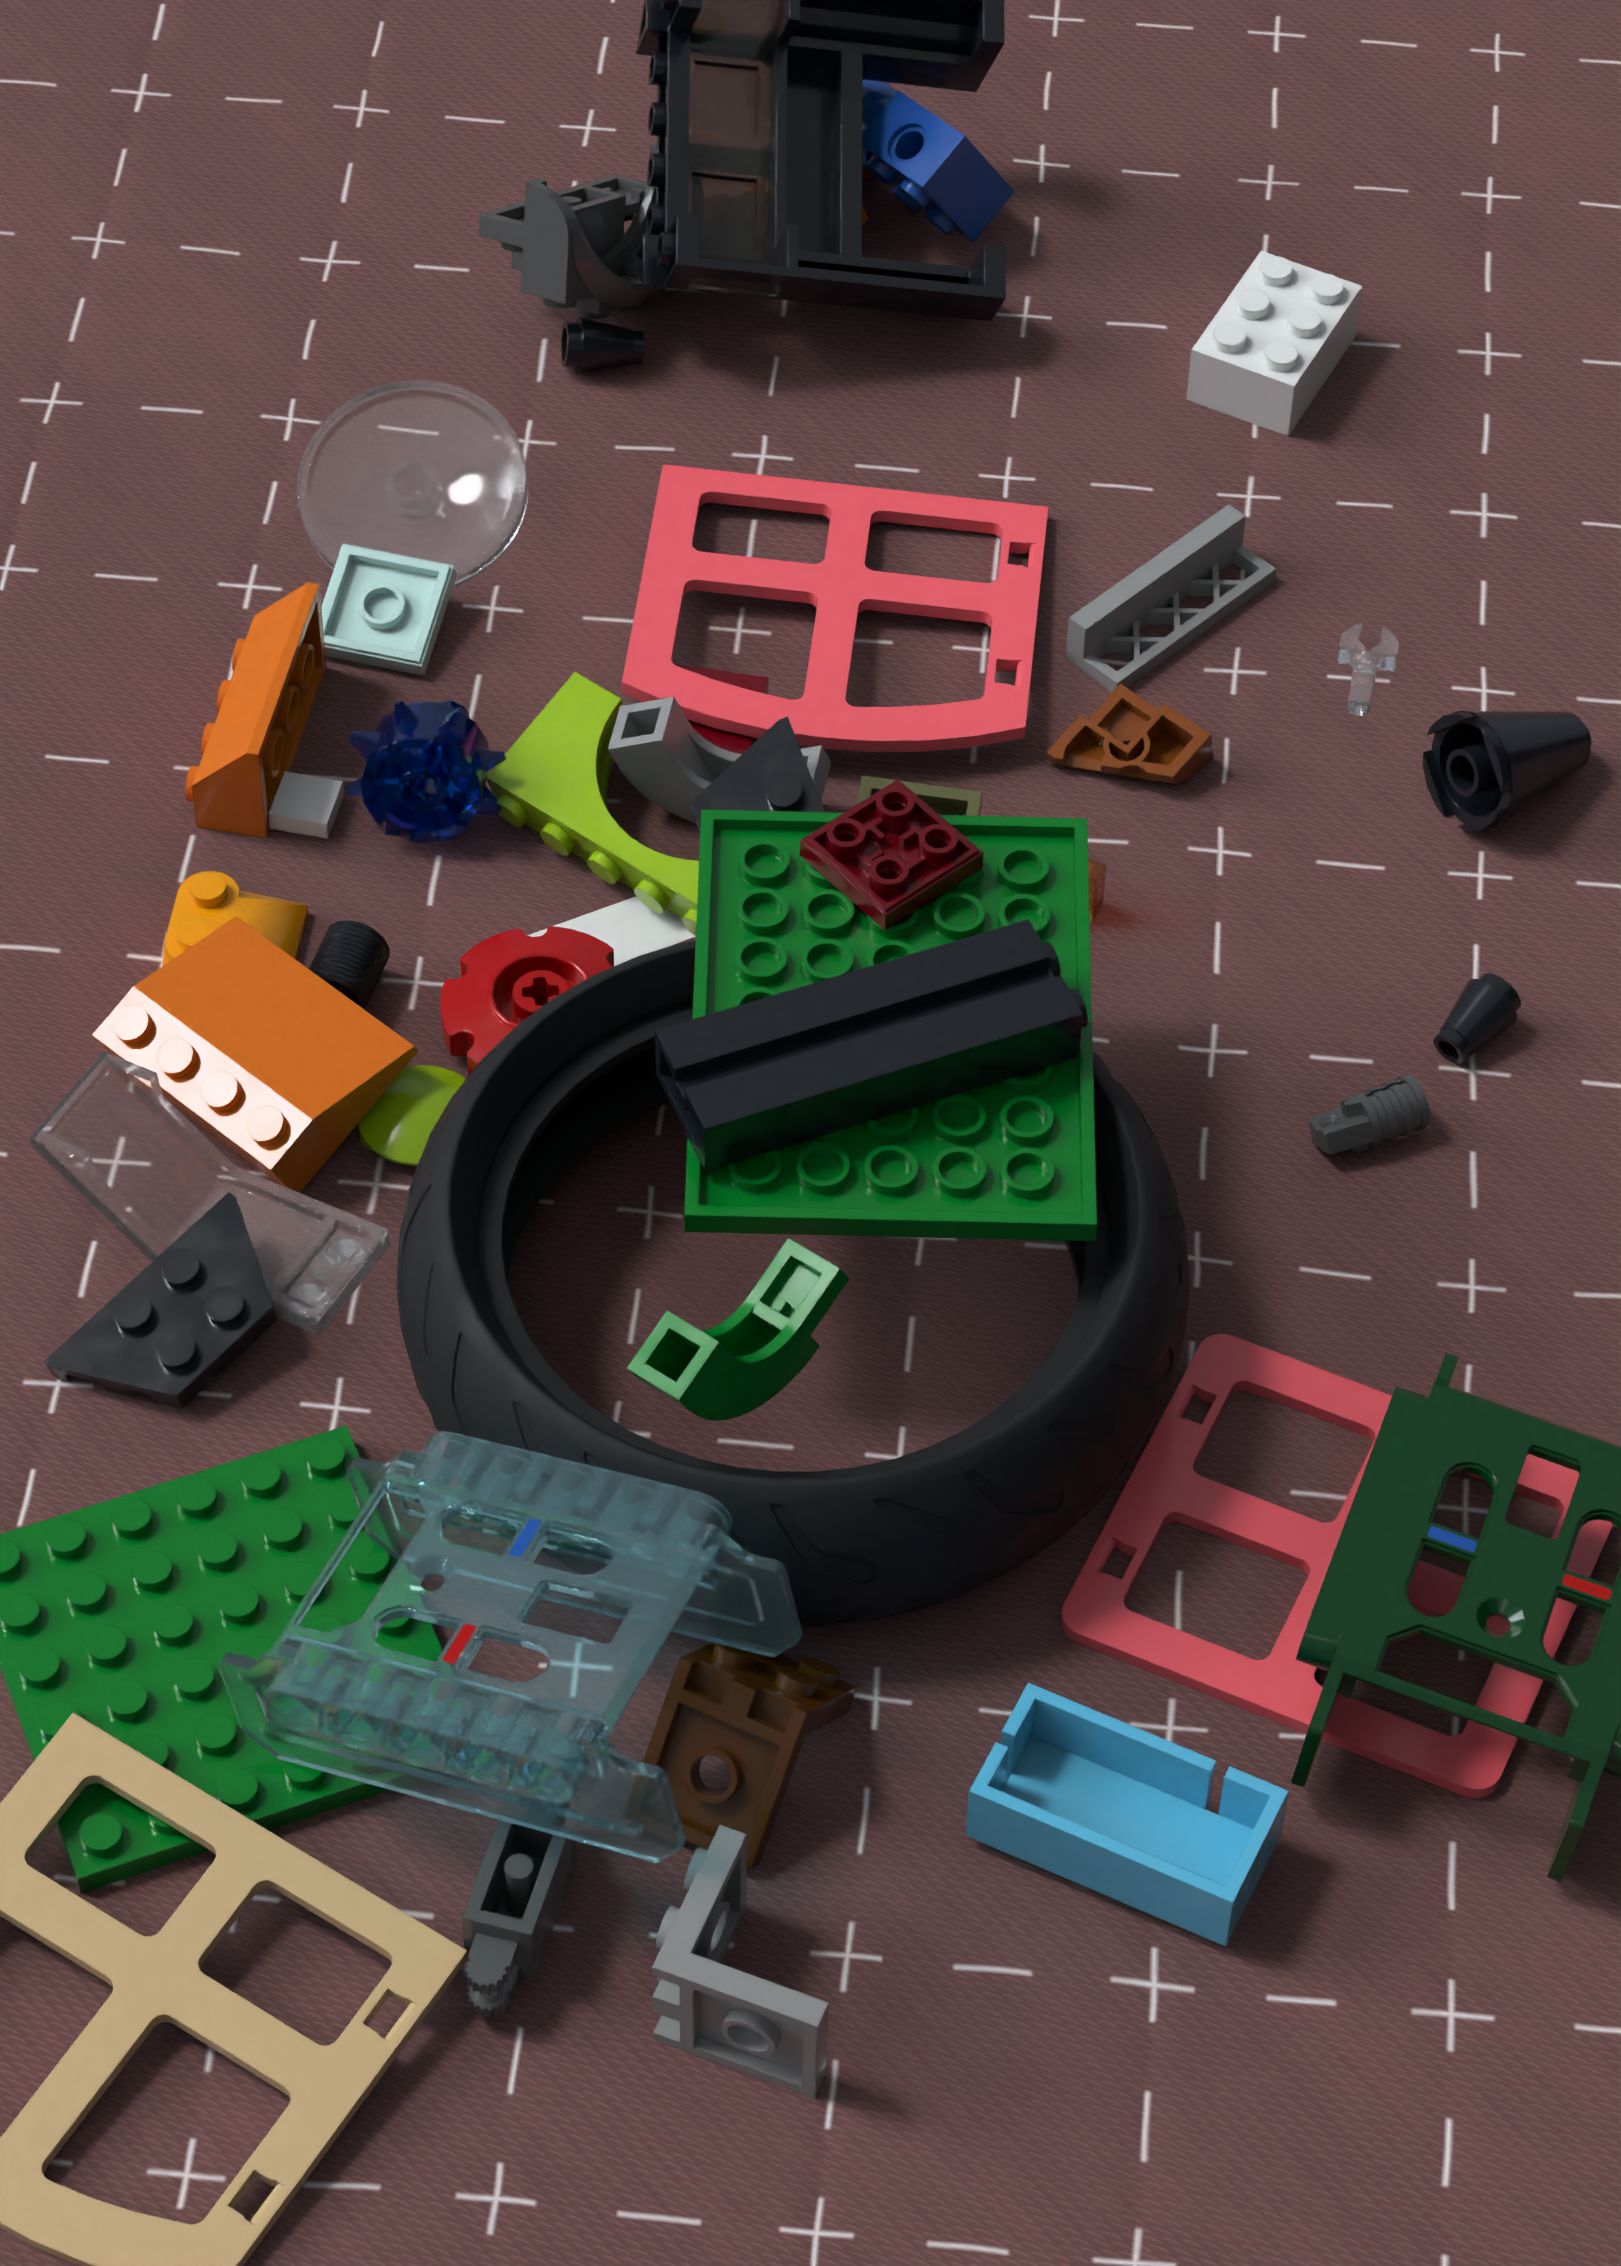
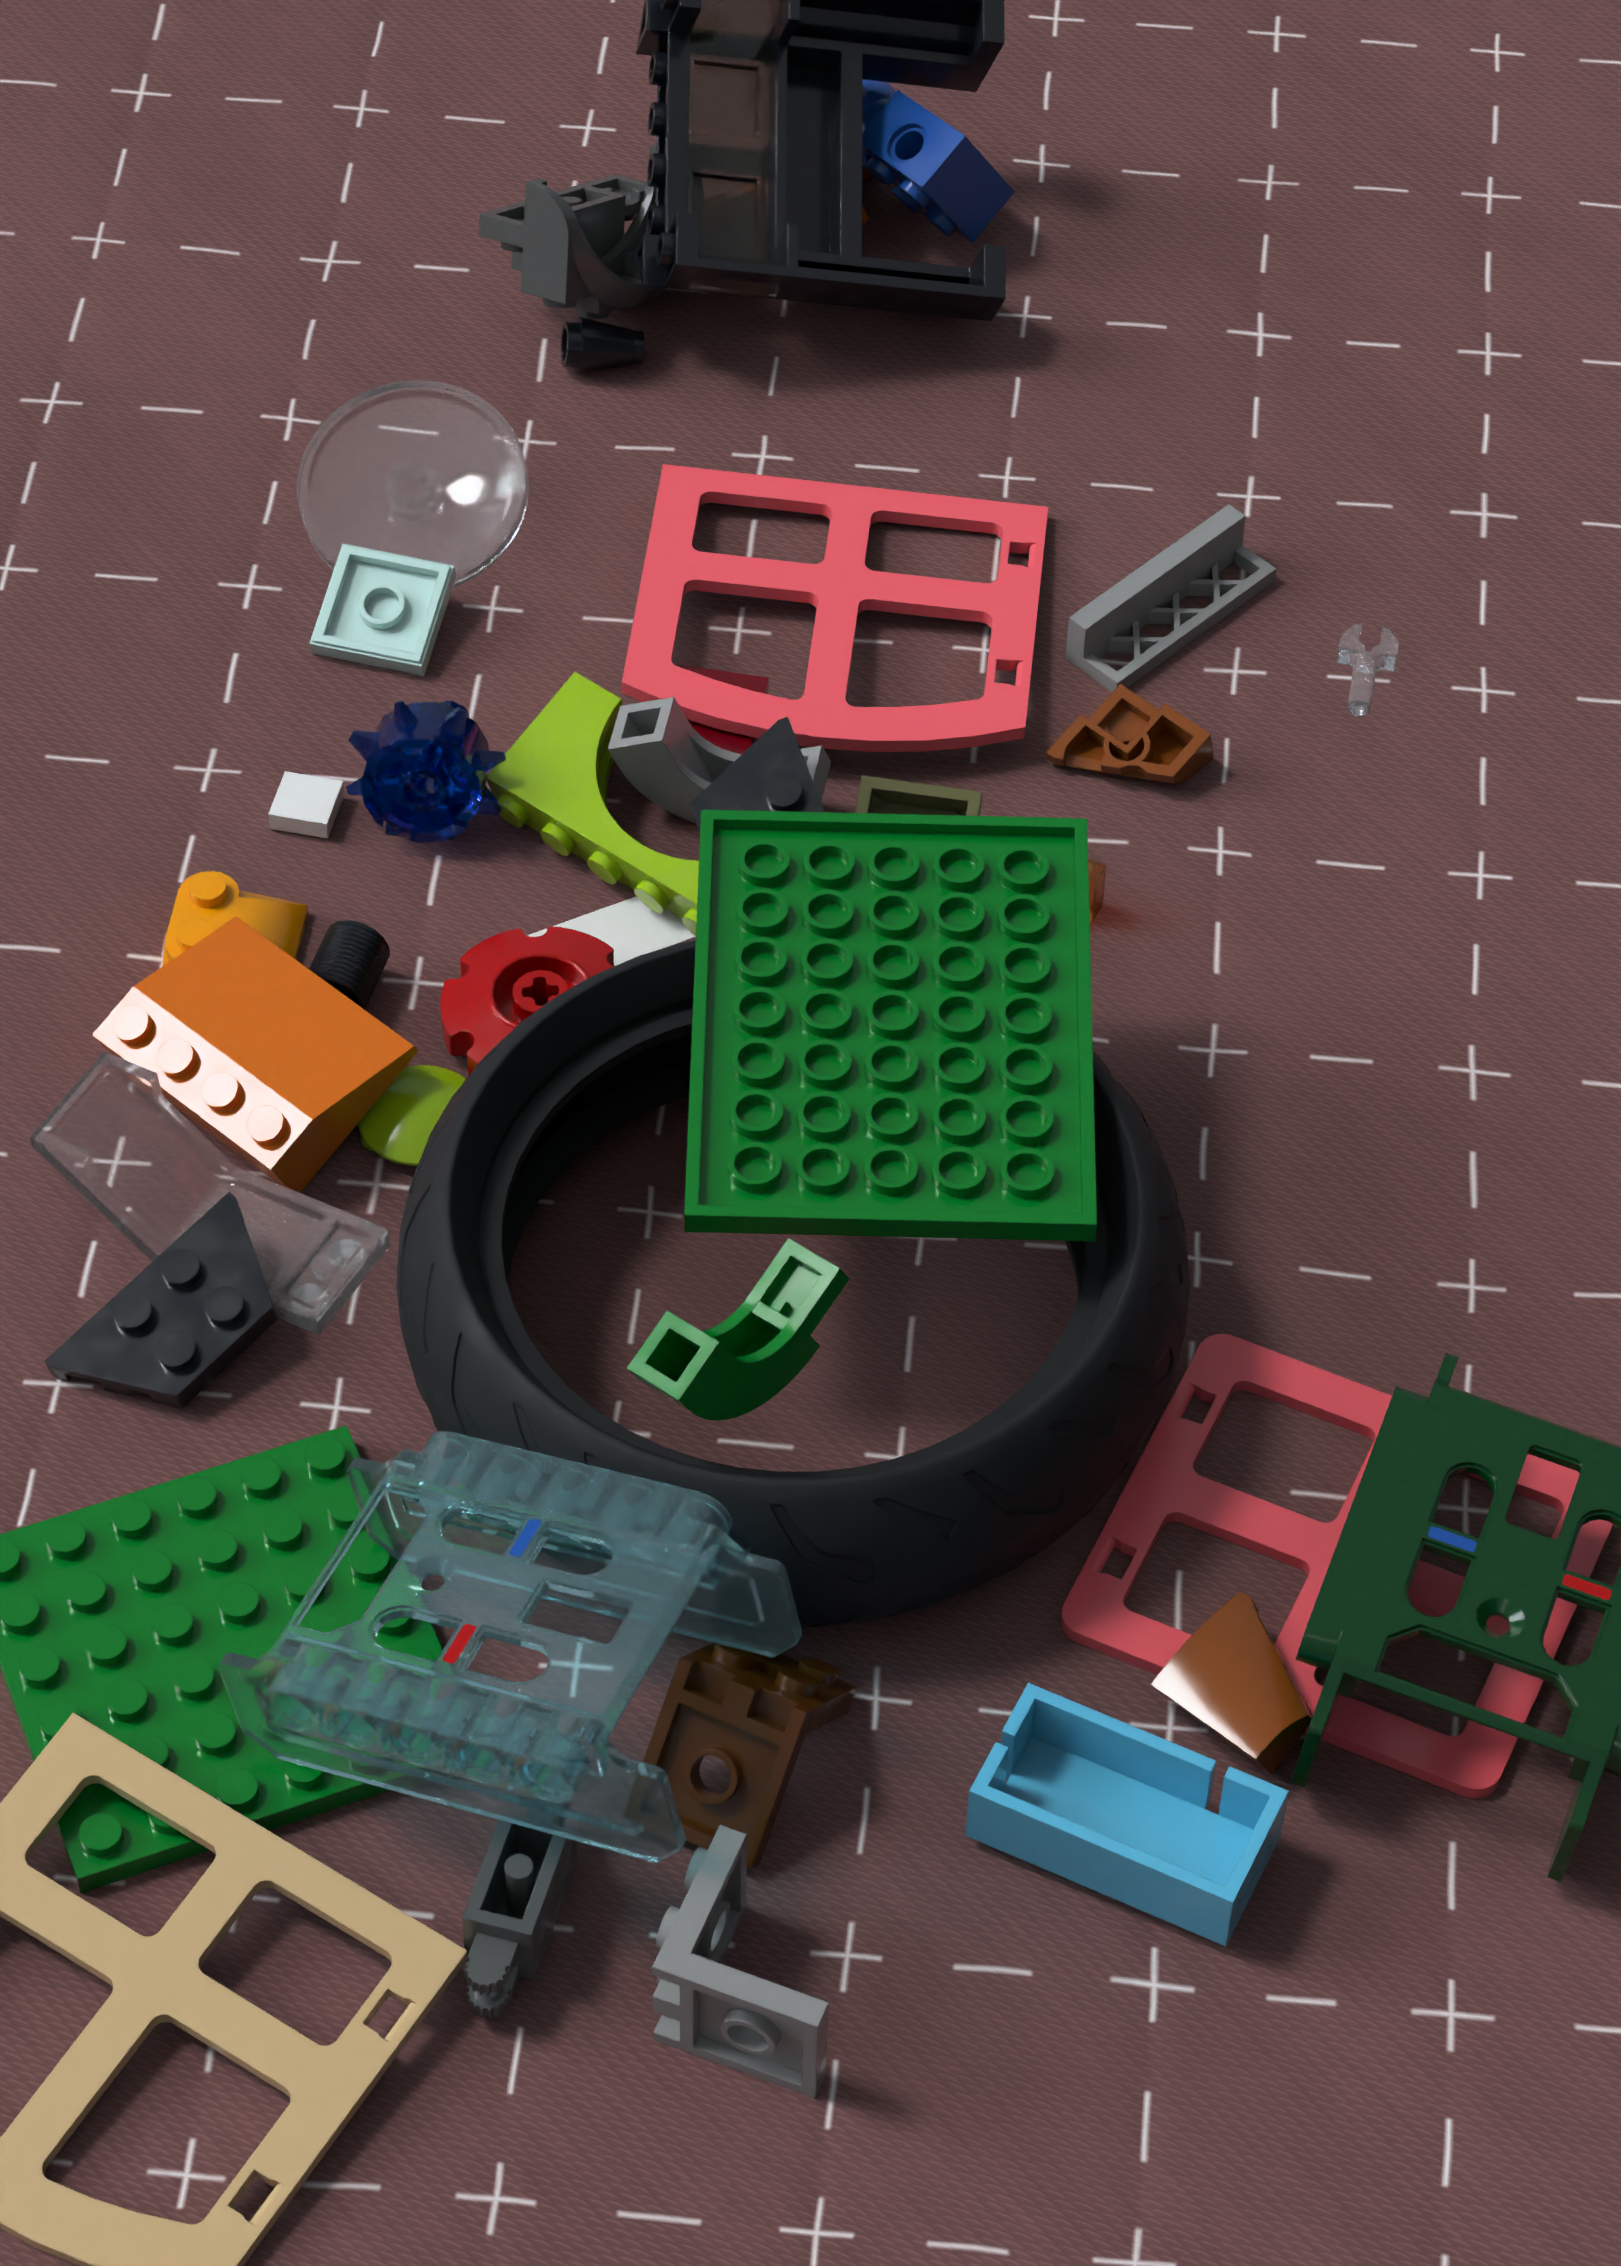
orange slope [185,582,327,838] -> none
black brick [655,919,1088,1172] -> none
dark red tile [800,779,984,930] -> none
white brick [1186,251,1362,436] -> none
dark grey hinge [1309,1074,1430,1155] -> none
black cone [1422,711,1592,831] -> none
black cone [1433,973,1521,1064] -> none
none -> dark orange slope [1151,1591,1312,1776]

